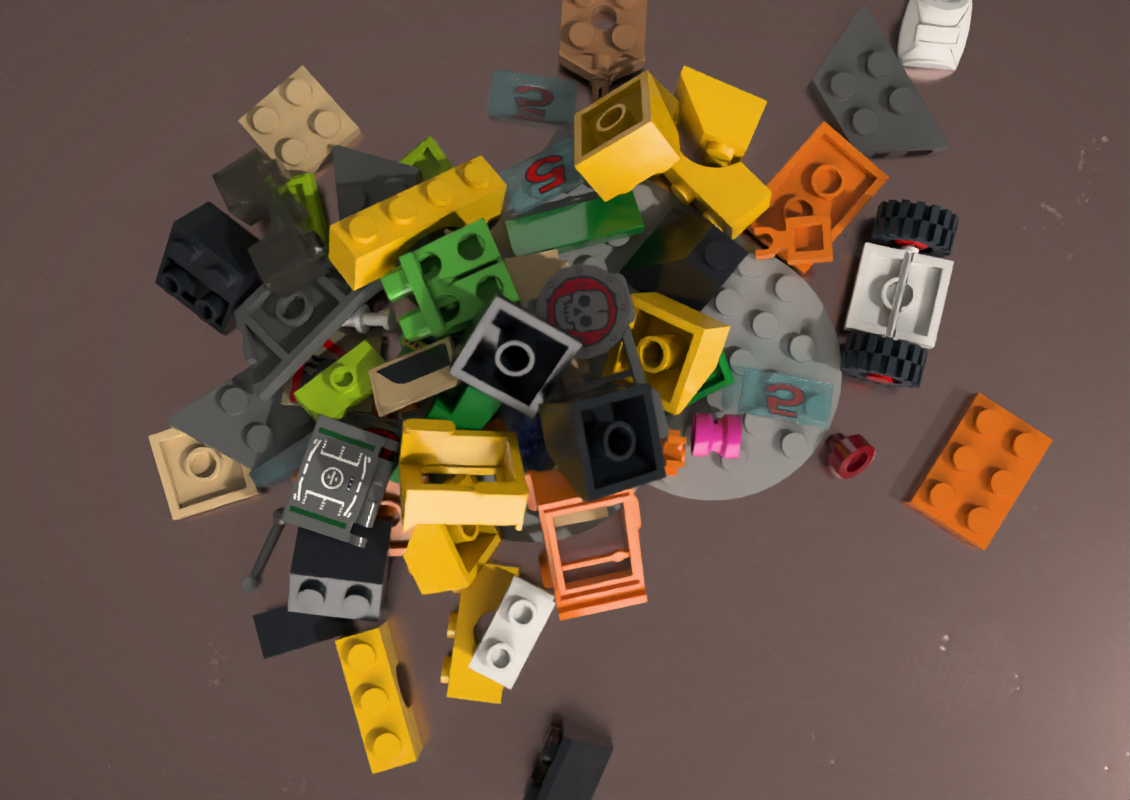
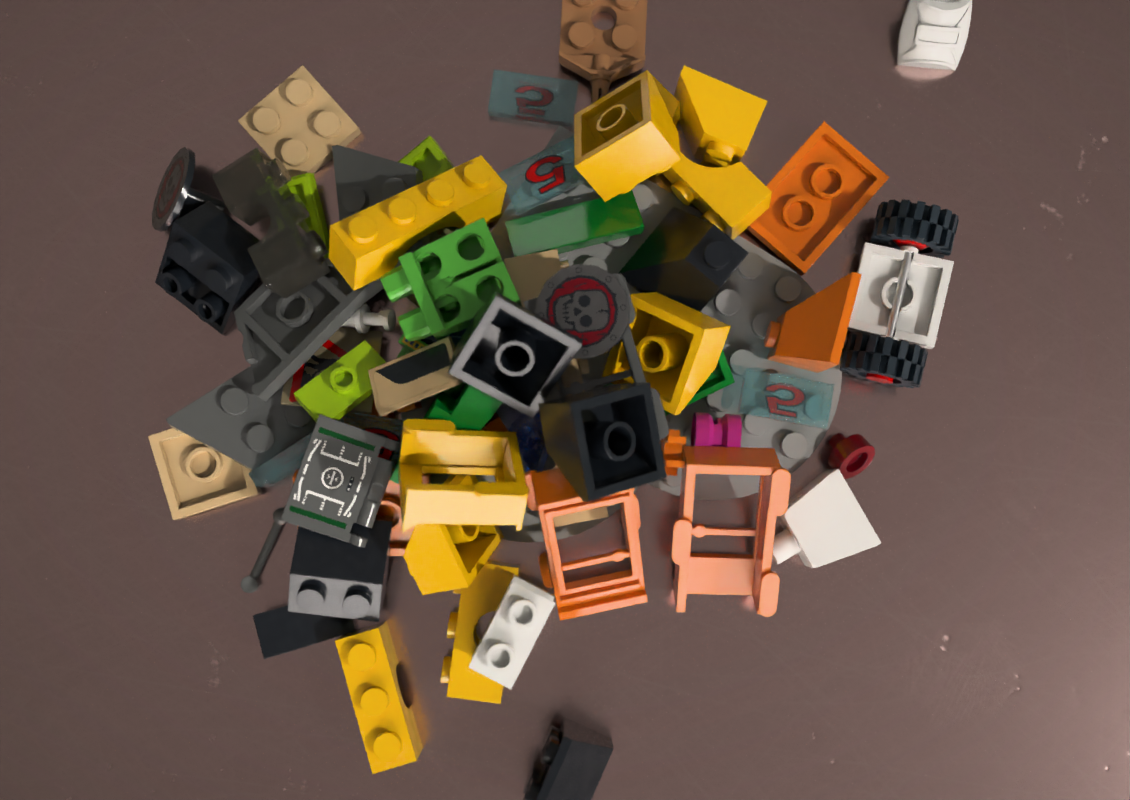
orange plate [754,214,833,265] -> none
dark grey wing [809,5,950,156] -> none
orange plate [906,393,1053,550] -> none
none -> shield [152,147,226,232]
none -> orange piece [671,446,791,617]
none -> orange slope [764,272,862,373]
none -> white torso [772,469,881,568]

